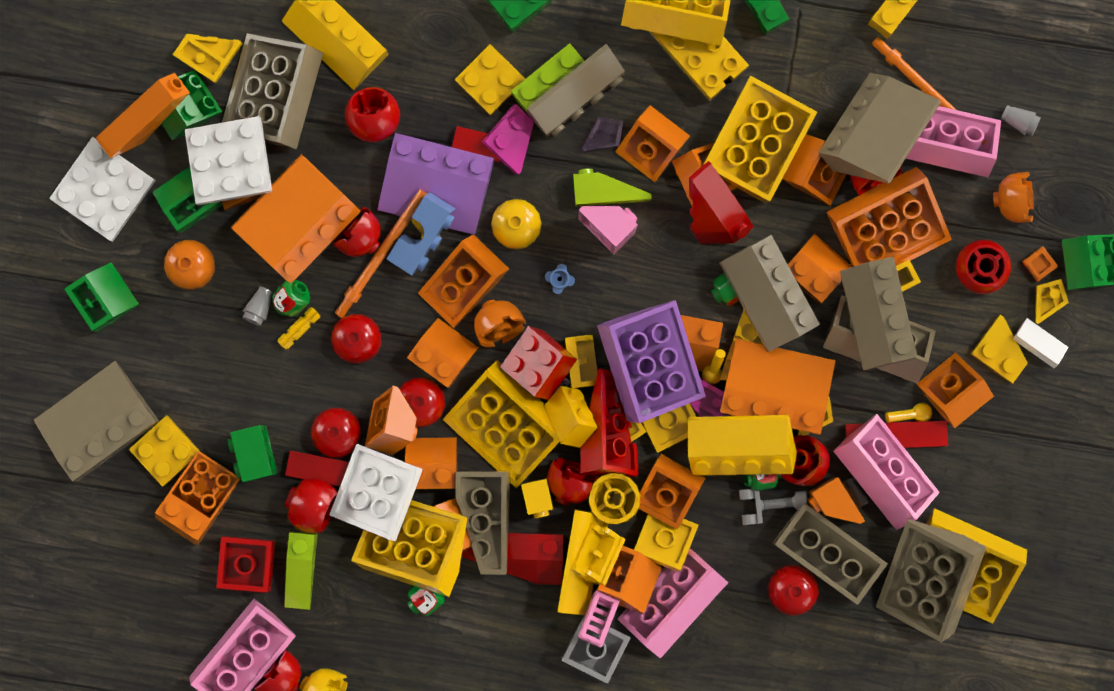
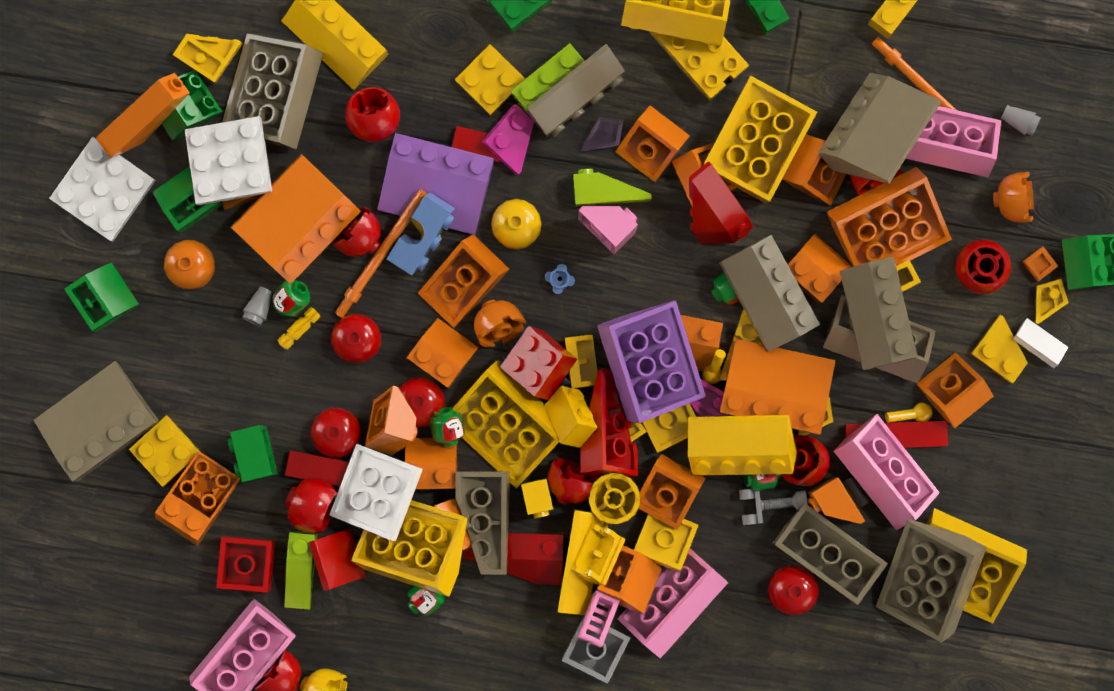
none -> red tile [309,529,366,591]
none -> green head [429,407,465,447]

